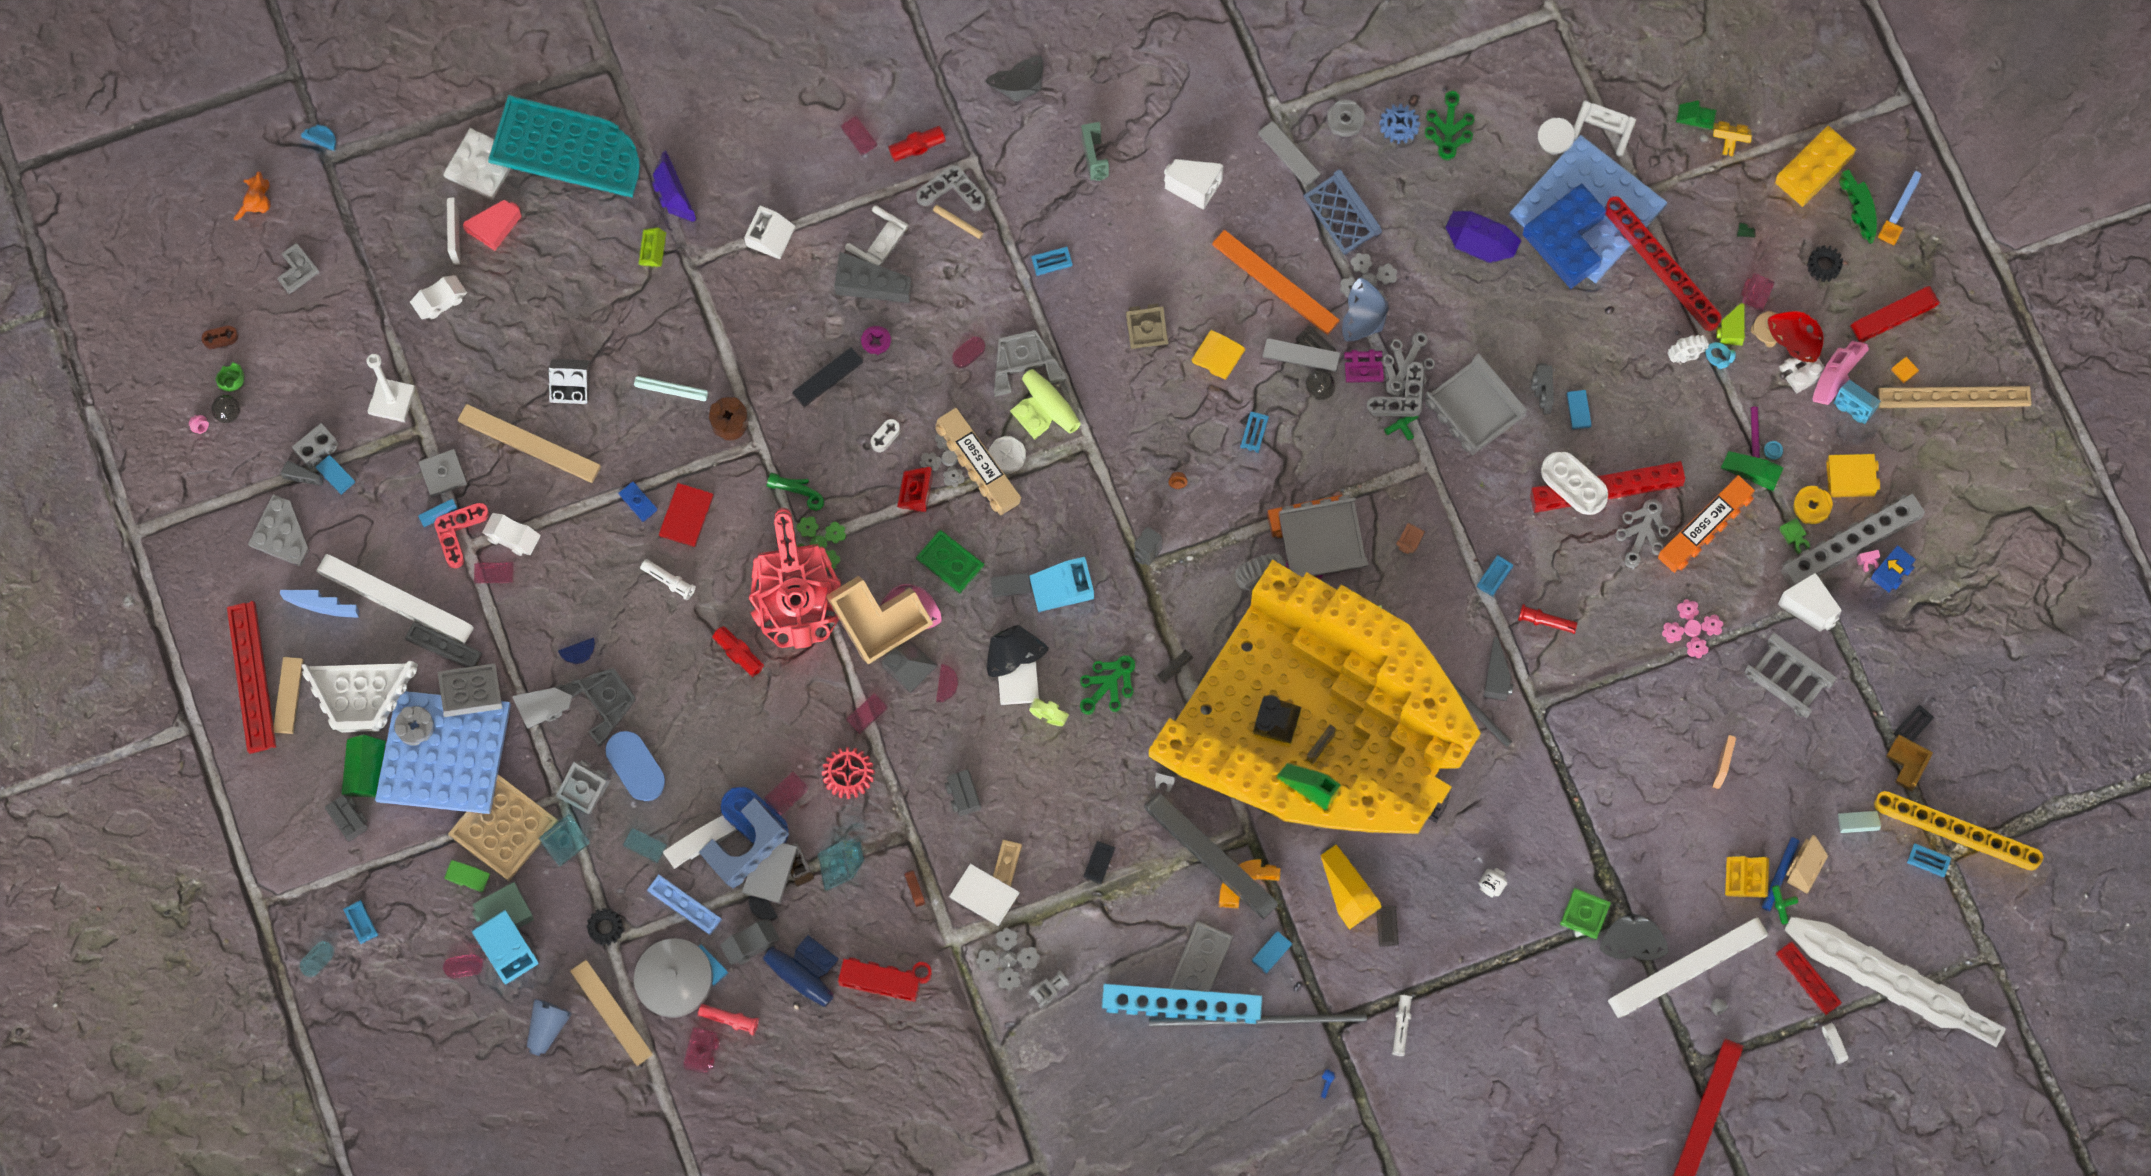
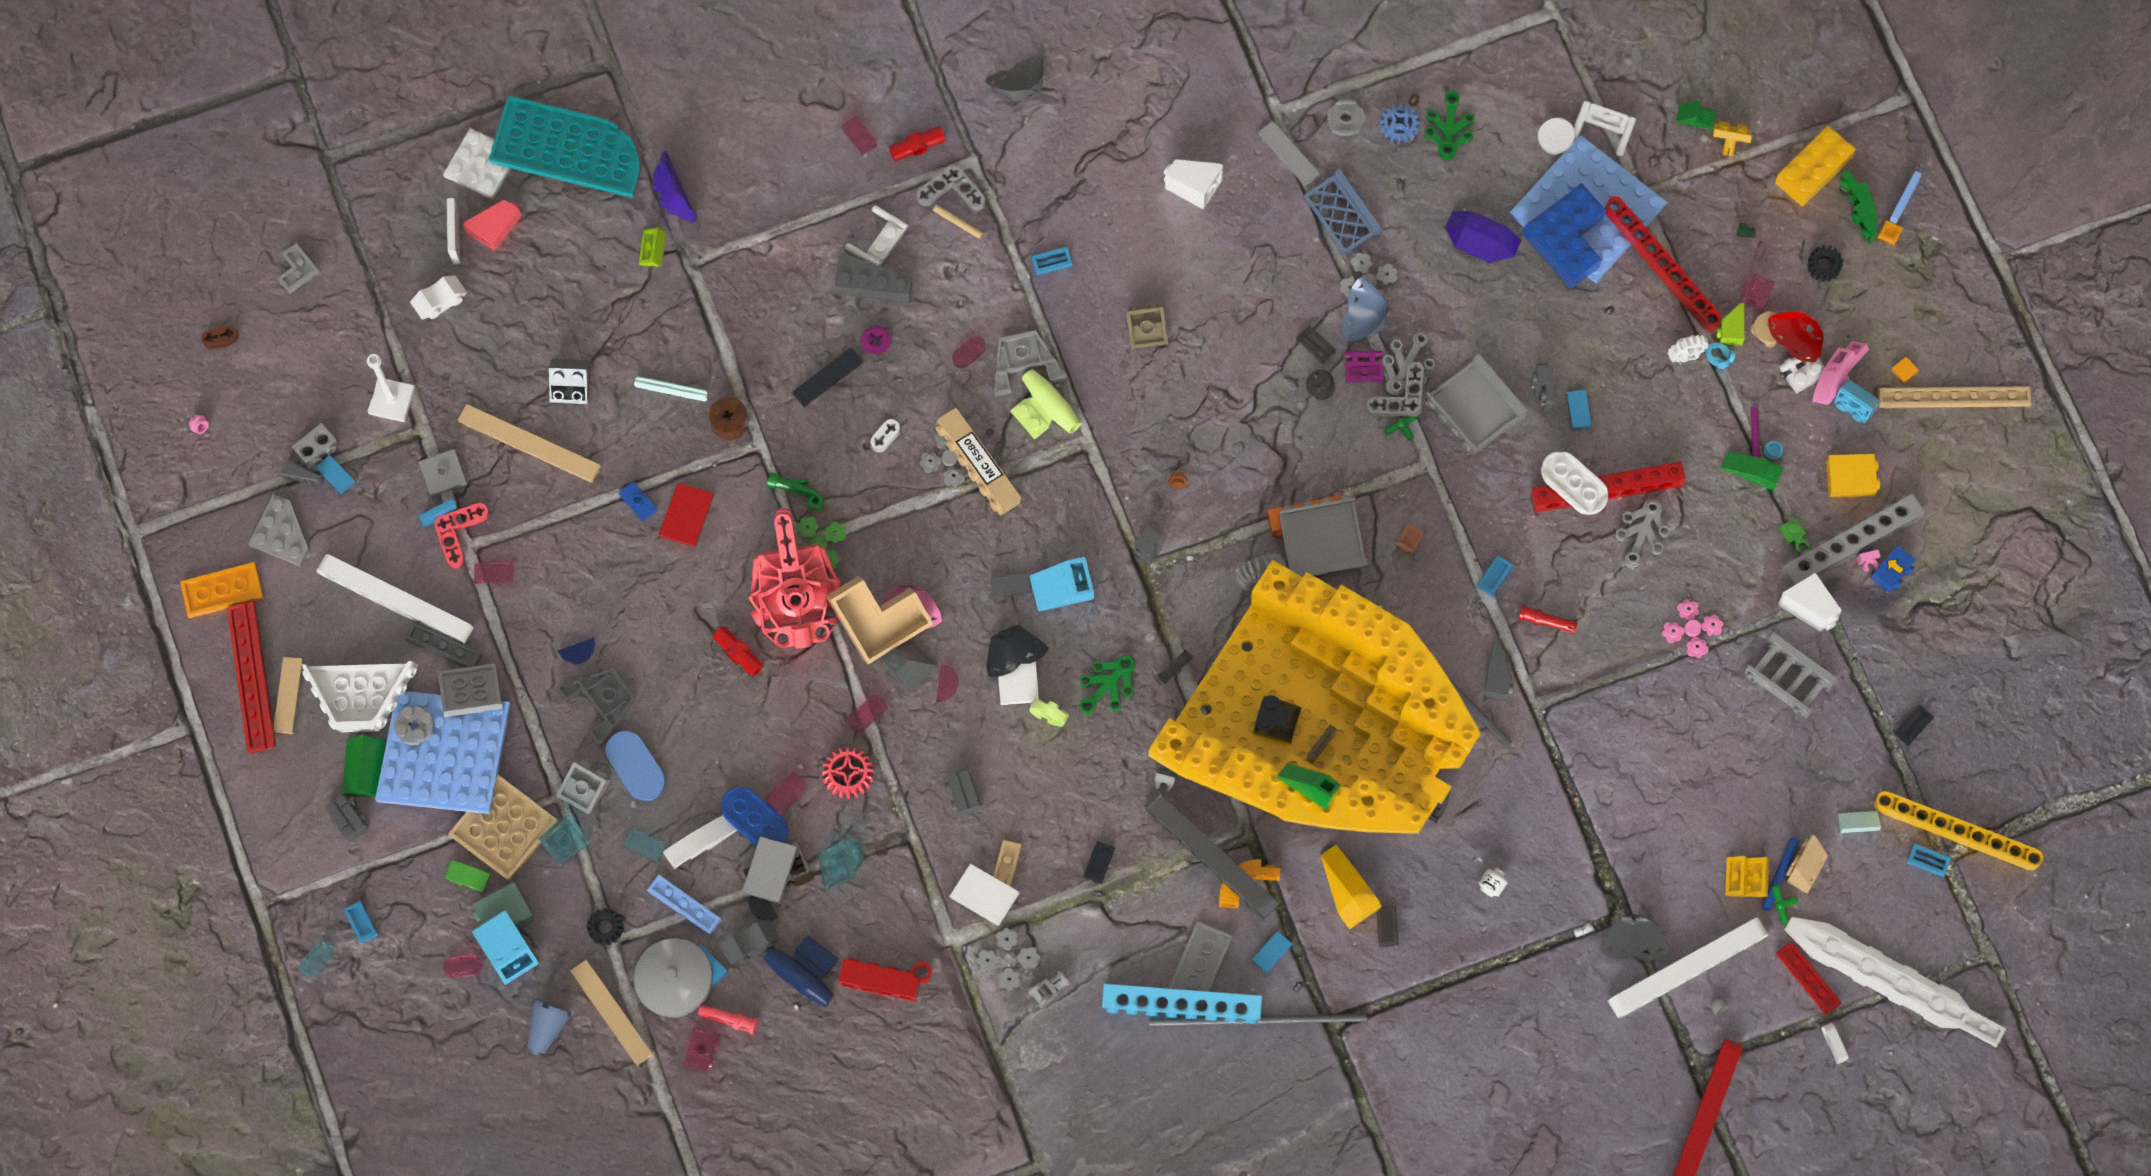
clear smoke hair [211,395,240,423] -> none
bright green hair [215,362,245,392] -> none
orange animal [234,171,271,221] -> none
light blue slope [280,590,359,618] -> none
dark azure tile [301,125,337,151] -> none
white brick [482,513,541,556] -> none
light grey panel [513,688,573,729] -> none
white pin [640,559,696,600] -> none
sand blue arch [699,798,789,889] -> none
white slope [744,206,795,259] -> none
red slope [897,467,933,512] -> none
copper beam [904,870,925,908] -> none
green tile [916,530,984,594] -> none
white tile [988,436,1026,474] -> none
sand green panel [1081,122,1109,181] -> none
yellow slope [1191,330,1246,379] -> none
orange tile [1212,230,1340,335] -> none
dark azure tile [1240,411,1269,453] -> none
light grey tile [1263,338,1341,372] -> none
blue hand [1321,1069,1335,1098] -> none
white pin [1392,995,1412,1056] -> none
bright green tile [1560,888,1611,939] -> none
orange brick [1658,475,1755,573] -> none
light nougat tile [1713,735,1736,789] -> none
yellow plate [1793,486,1833,524] -> none
red beam [1850,286,1940,343] -> none
pearl gold panel [1886,735,1933,791] -> none
none -> light orange tile [180,562,264,618]

